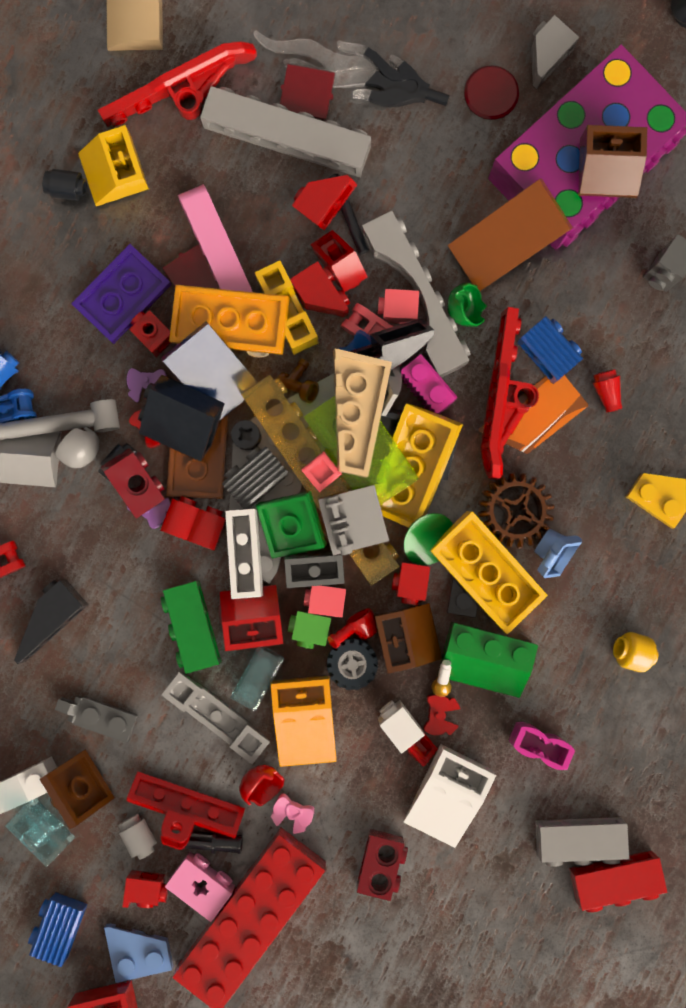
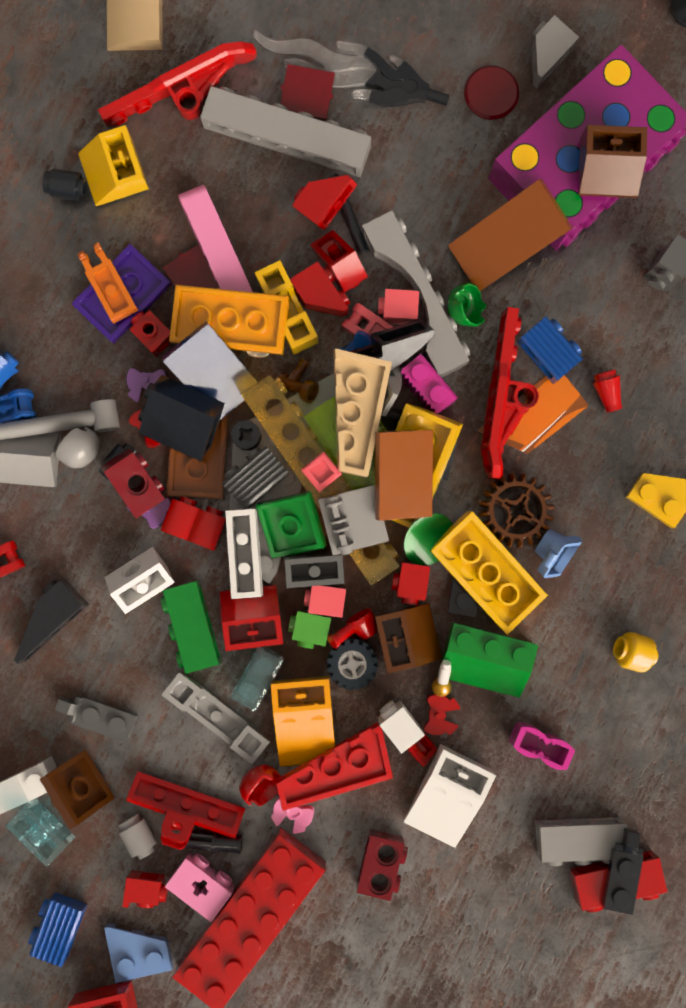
none -> orange hinge [77,242,139,324]
none -> white brick [104,547,174,614]
none -> red wing [275,721,393,811]
none -> dark orange tile [375,429,433,521]
none -> black hinge [602,828,644,915]

